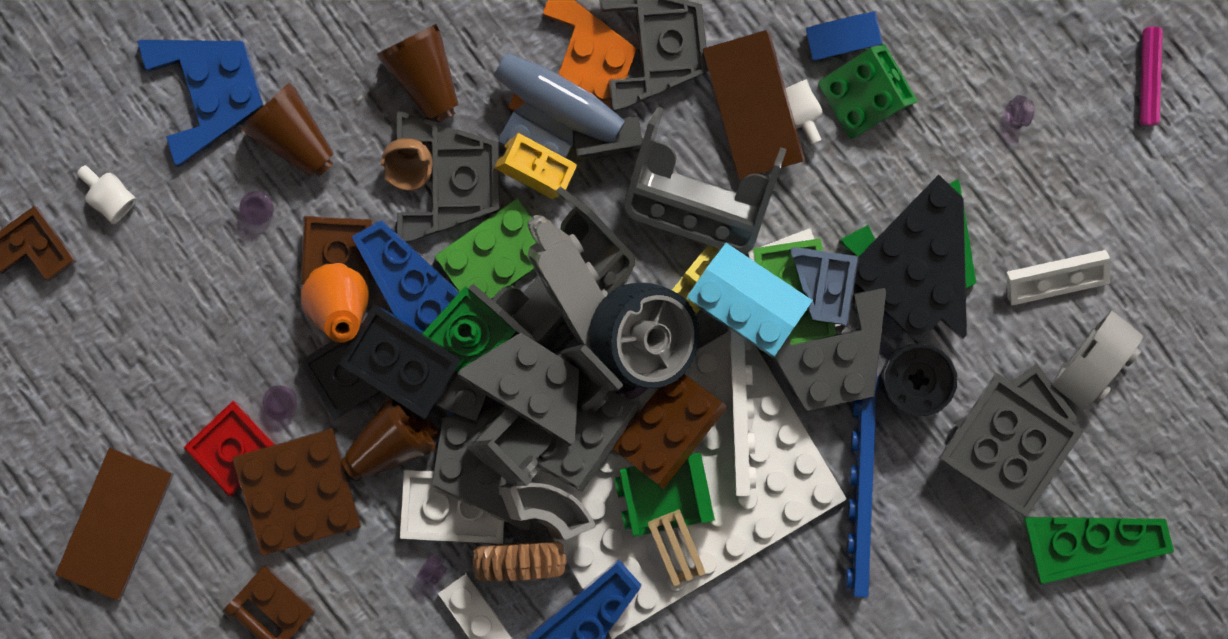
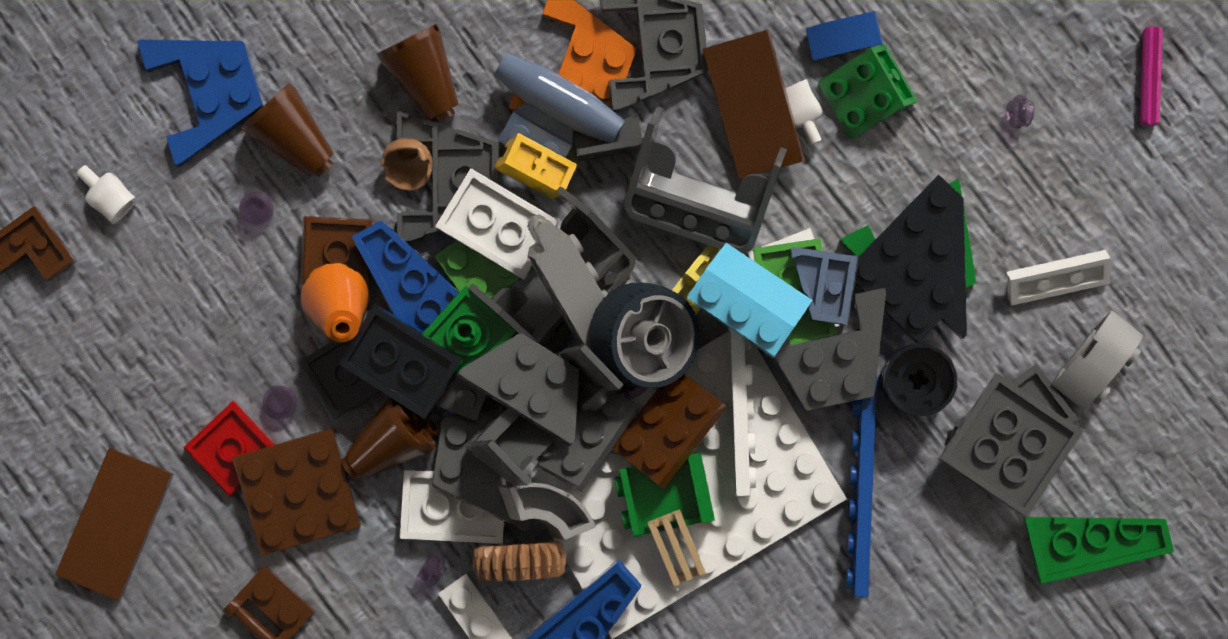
none -> white plate [435,168,559,280]

